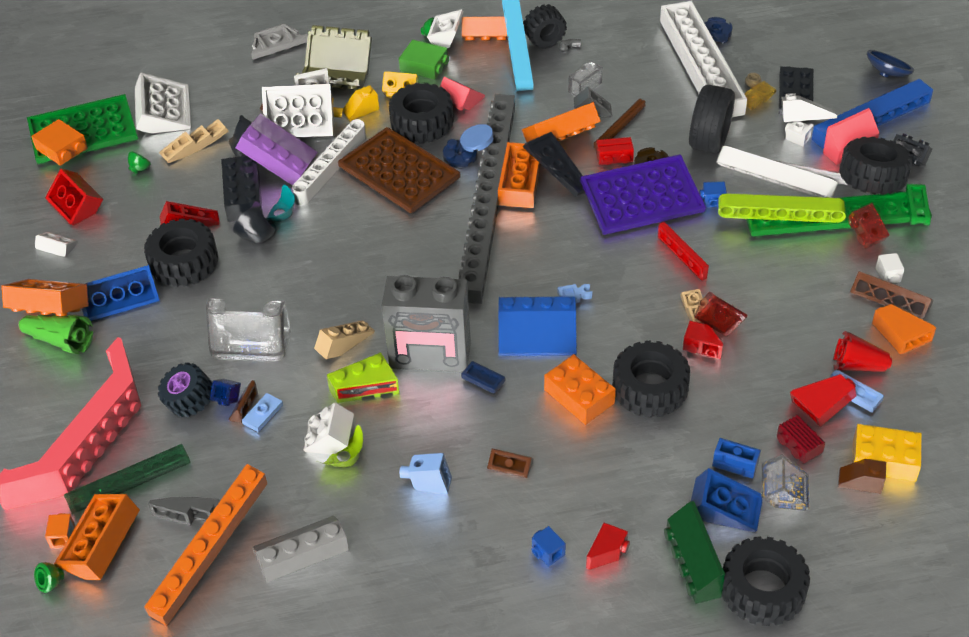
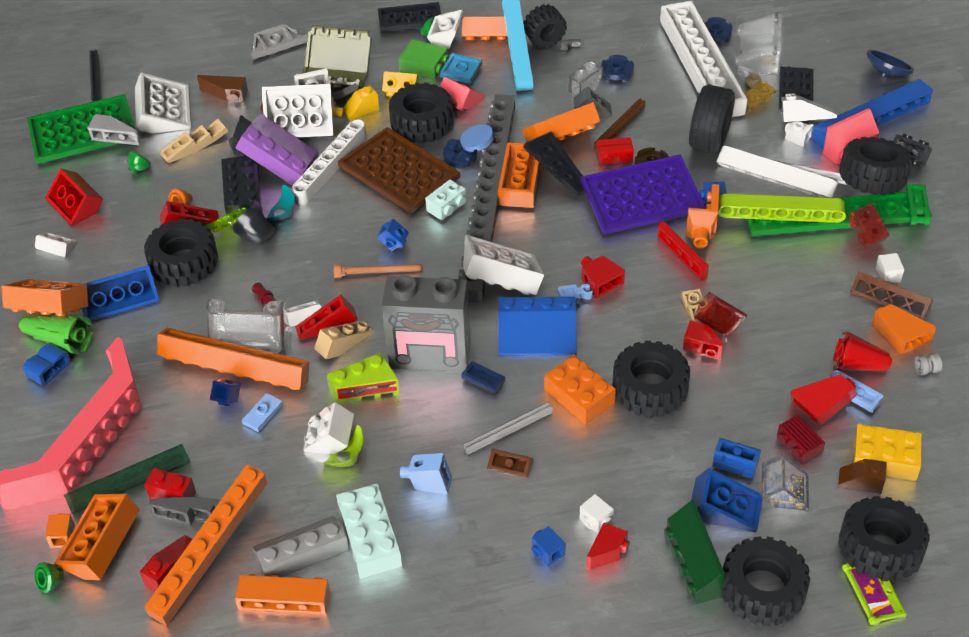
orange brick [31,119,88,166] -> none
black wheel [158,362,214,418] -> none
reddish brown slope [229,380,258,423] -> none
none -> blue brick [23,343,70,386]
none -> light grey slope [88,114,140,145]
none -> black axle [89,50,101,102]
none -> red slope [139,535,192,591]
none -> red brick [144,468,196,500]
none -> orange brick [157,327,310,390]
none -> orange brick [169,189,193,205]
none -> reddish brown slope [197,75,248,103]
none -> clear neon green plate [206,208,247,234]
none -> orange brick [235,574,330,614]
none -> dark red pin [251,282,281,313]
none -> white slope [281,300,321,328]
none -> red slope [295,295,358,340]
none -> flat silver tile [332,83,359,101]
none -> nougat piece [334,264,423,279]
none -> light aqua brick [336,484,402,579]
none -> blue brick [376,219,409,251]
none -> black plate [378,2,441,32]
none -> light aqua brick [425,180,466,220]
none -> dark azure plate [440,53,482,84]
none -> white slope [463,235,544,295]
none -> light grey axle [463,402,553,455]
none -> white brick [580,494,614,534]
none -> red torso [581,256,625,299]
none -> dark blue plate [601,55,634,81]
none -> orange plate [686,184,719,248]
none -> clear windscreen [735,12,782,75]
none -> black tyre [838,496,930,582]
none -> door [842,563,907,625]
none -> light grey wheel [915,353,942,376]

